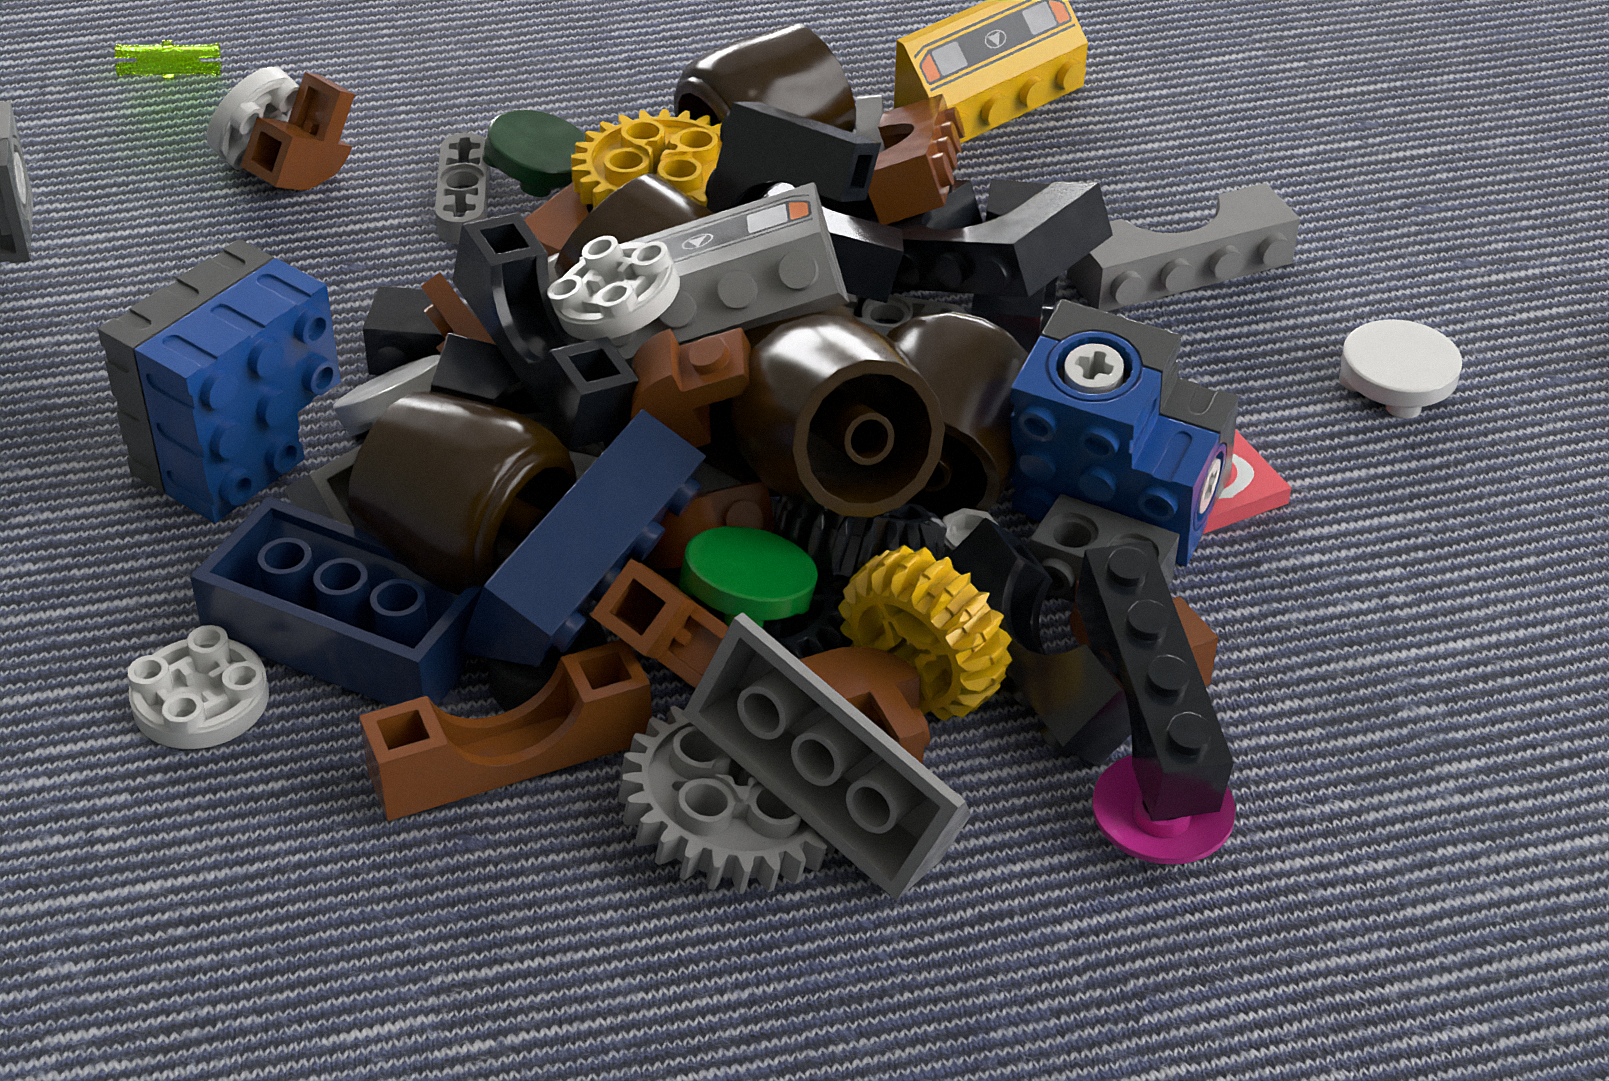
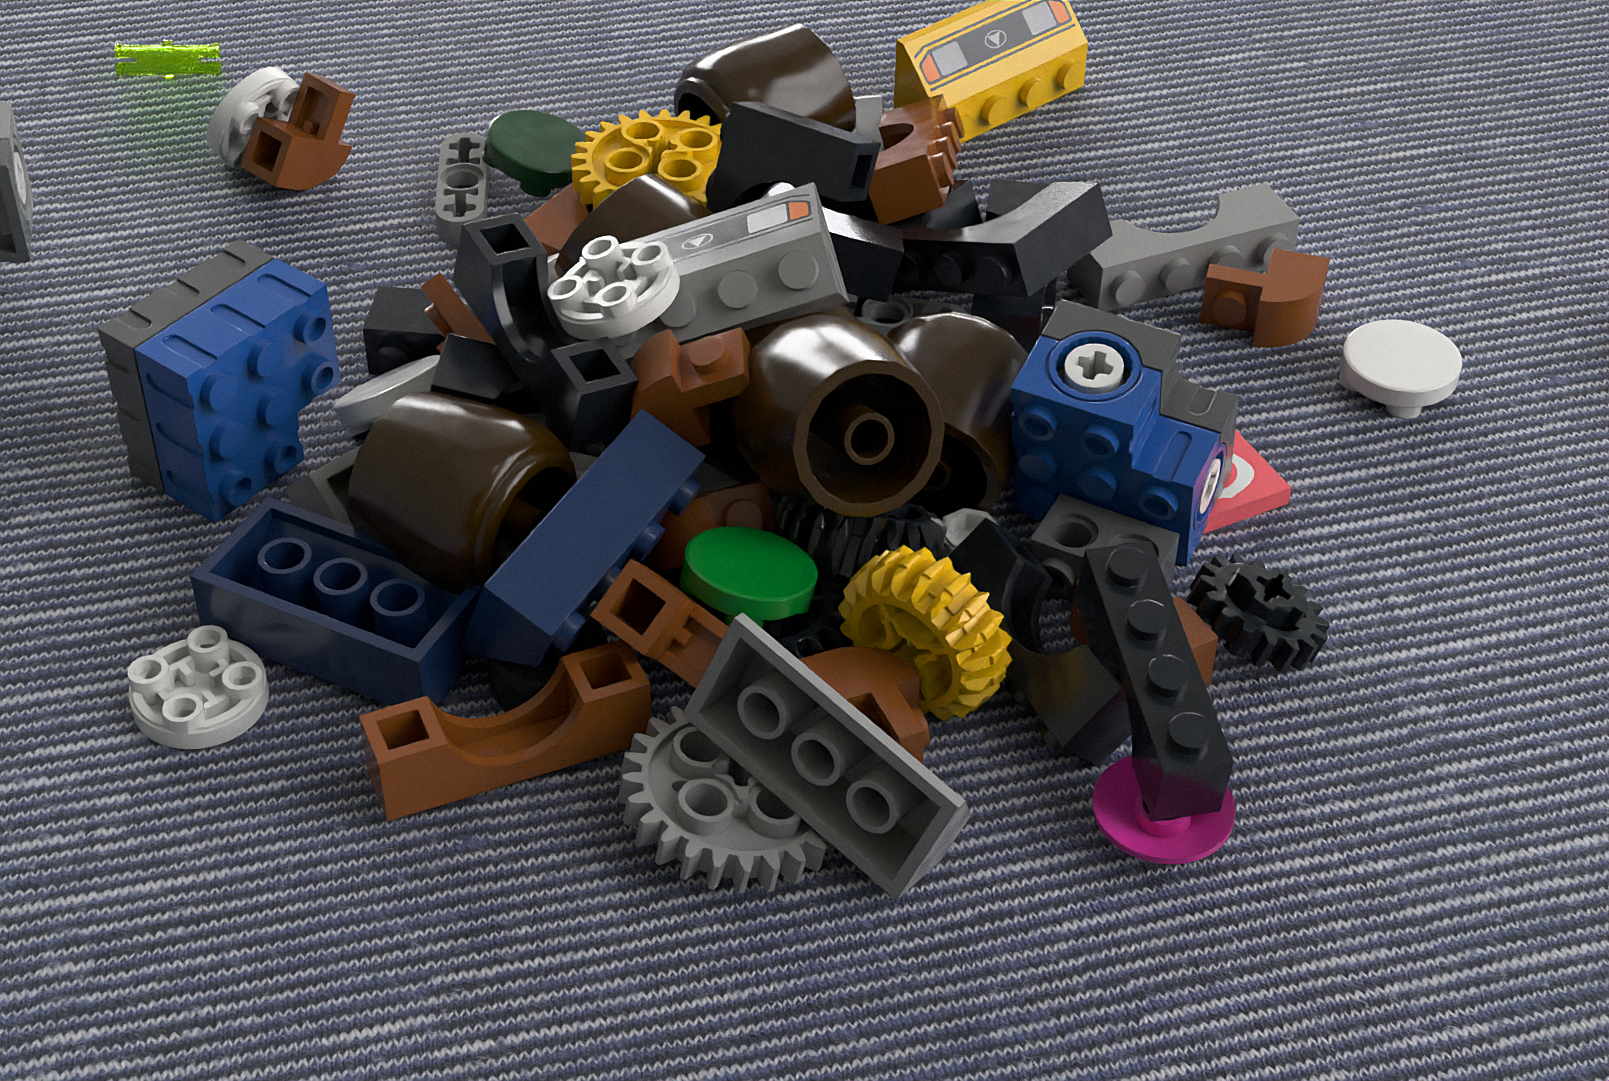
none -> black gear [1187,554,1330,673]
none -> dark orange brick [1199,248,1330,348]

